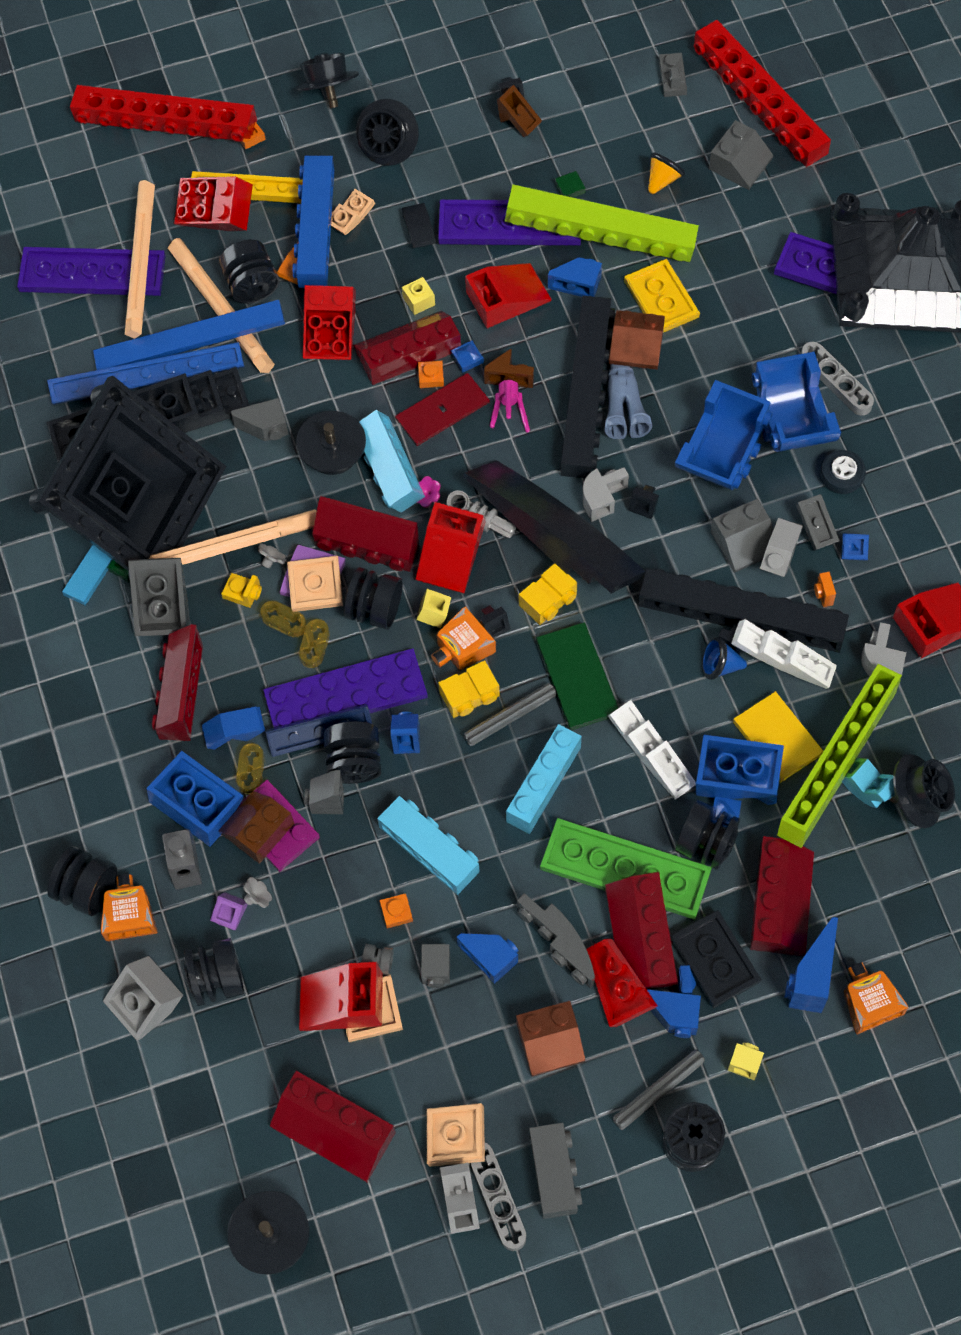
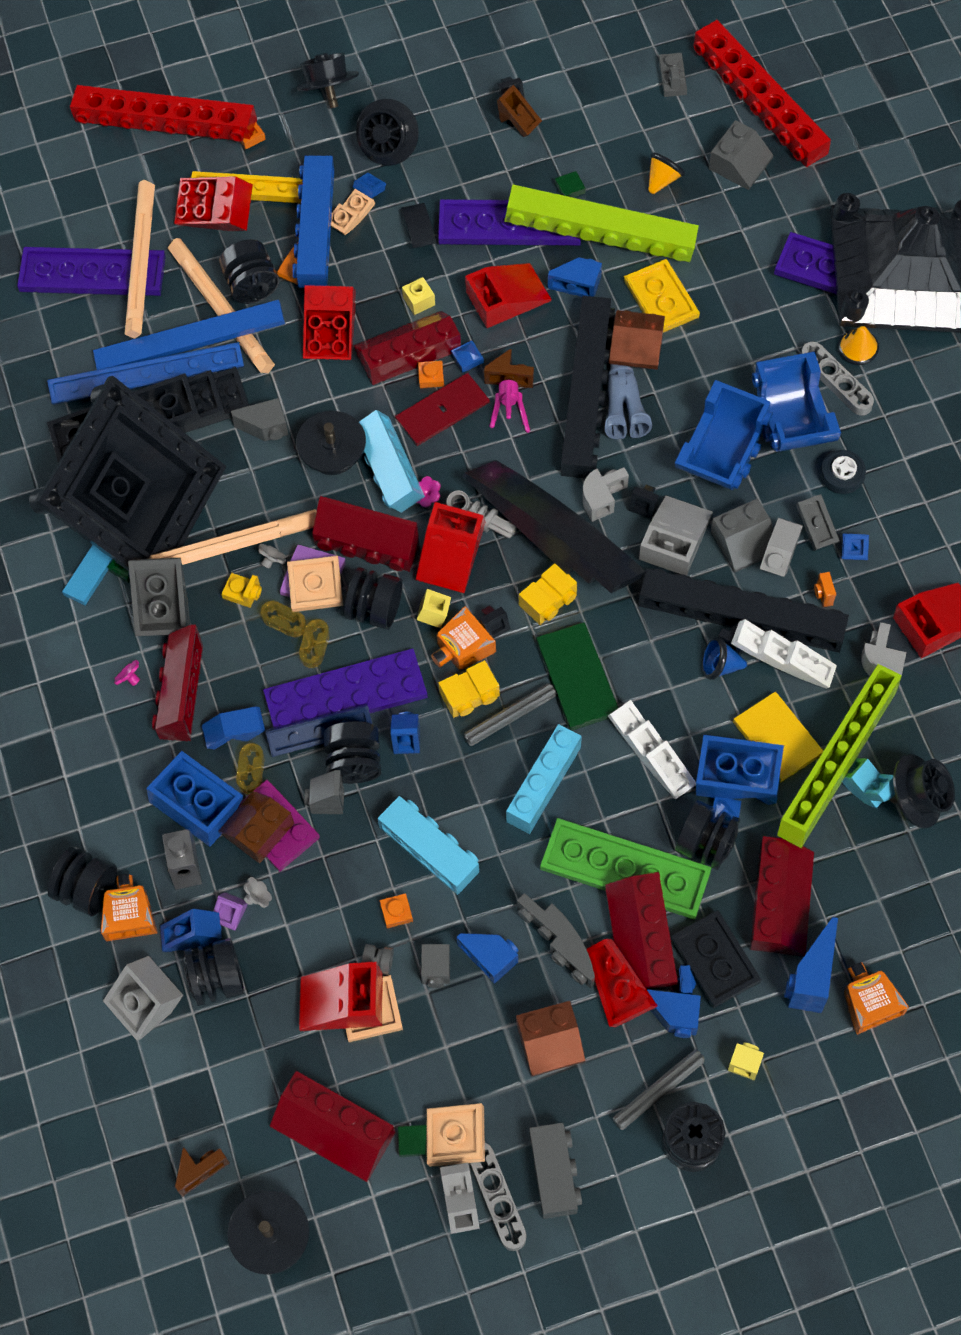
none -> dark pink plant [114,660,140,686]
none -> blue slope [160,909,222,952]
none -> reddish brown slope [175,1148,230,1197]
none -> blue tile [353,173,386,199]
none -> dark green tile [398,1125,427,1157]
none -> light grey slope [639,496,713,575]
none -> light orange hat [838,326,879,365]

